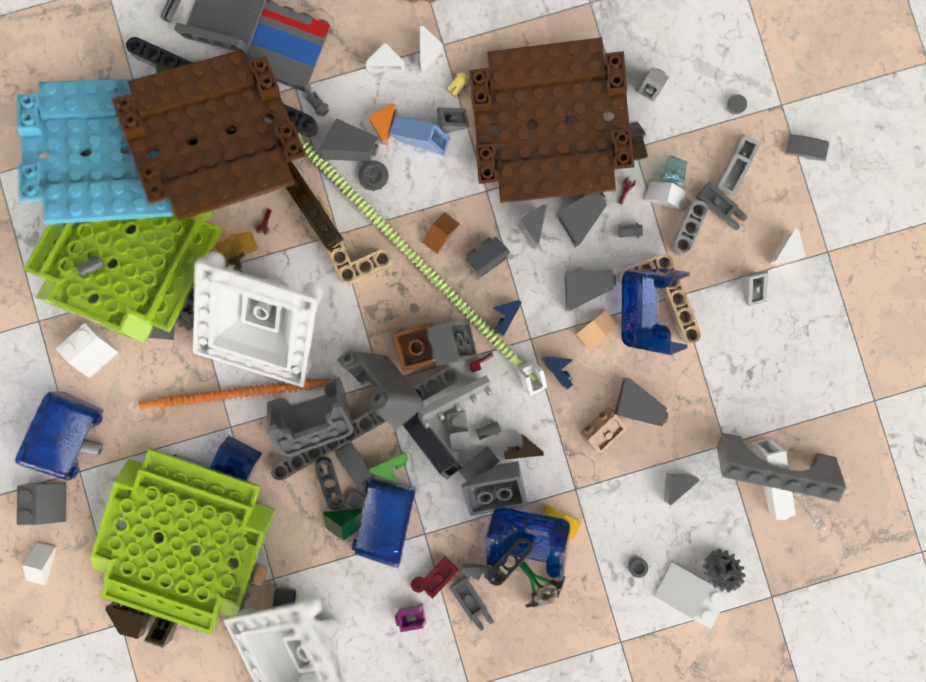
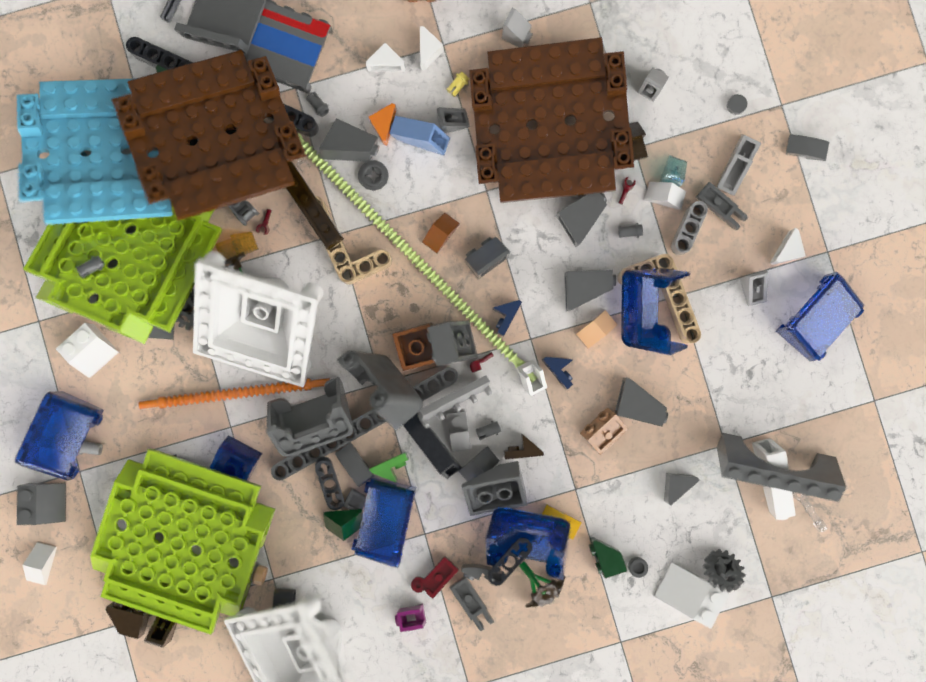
dark grey slope [518,204,547,249] -> none
none -> dark grey piece [228,200,259,226]
none -> light grey slope [502,8,533,47]
none -> dark green slope [589,537,627,579]
none -> clear blue windscreen [776,272,864,361]

